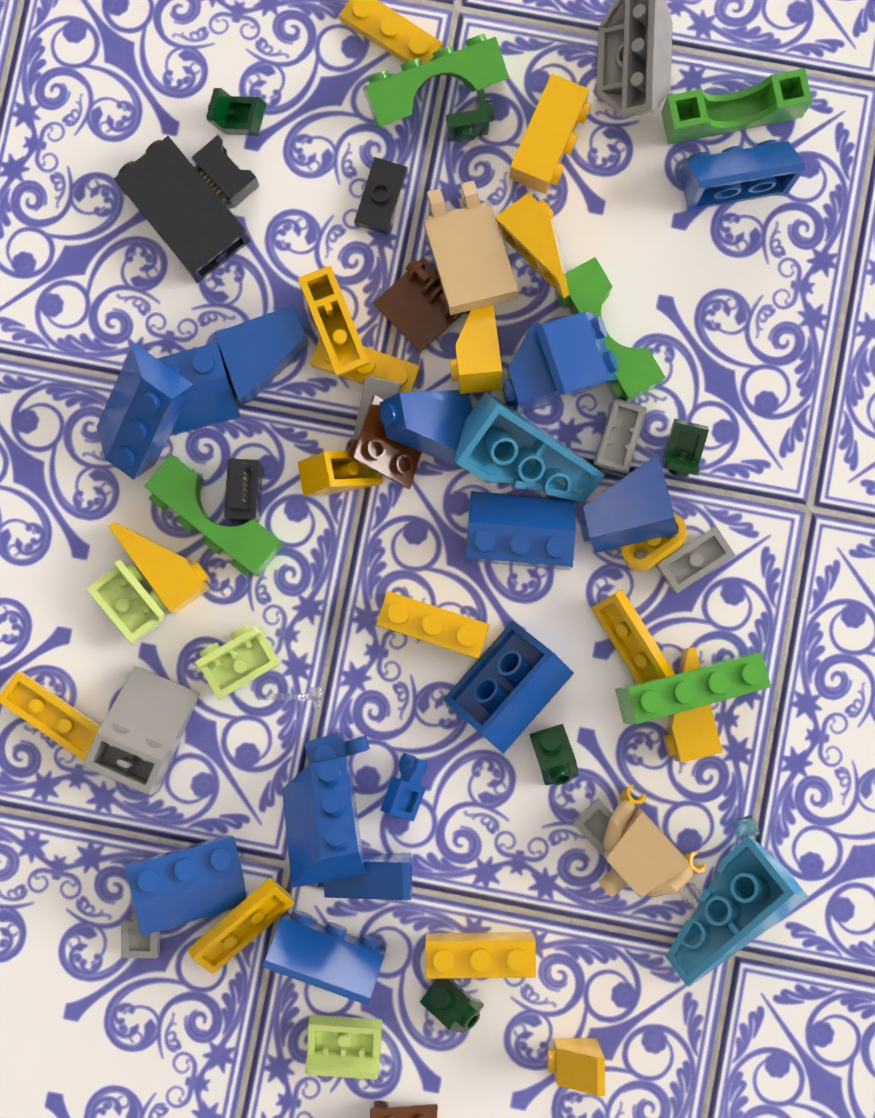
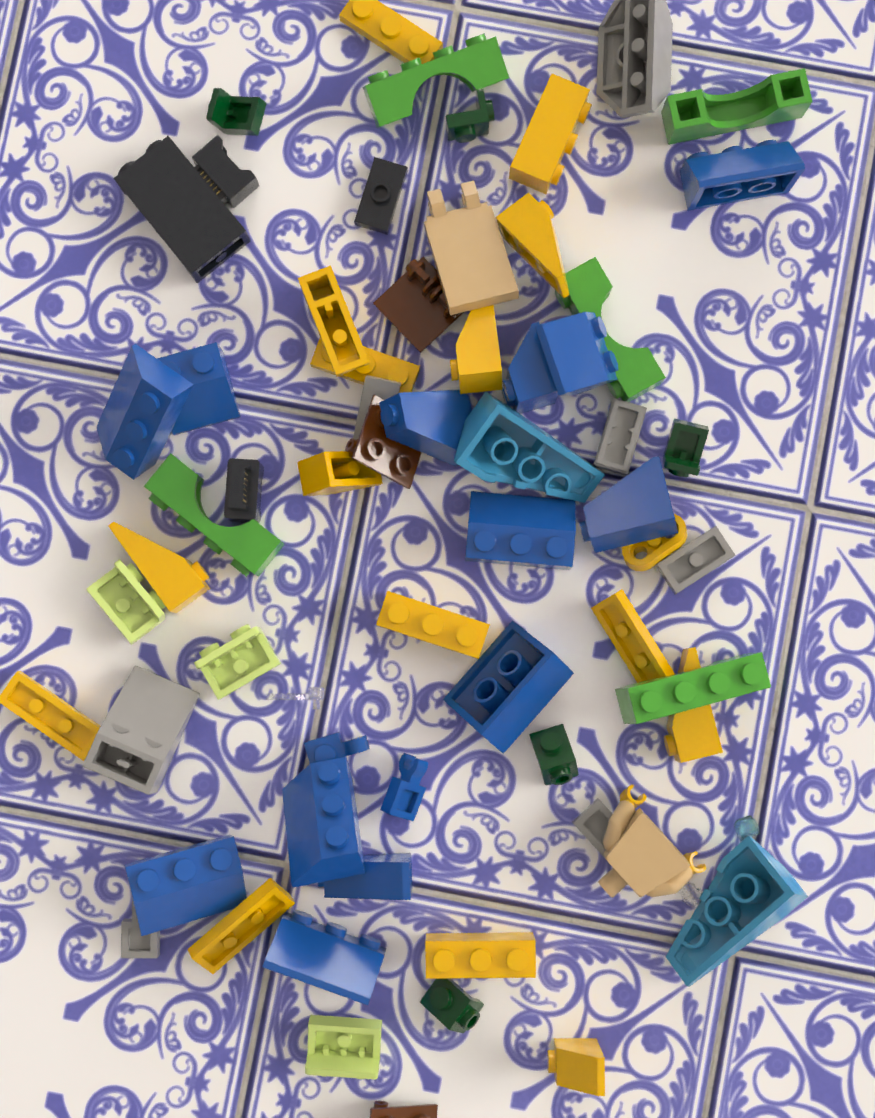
blue slope [215,304,312,405] -> none

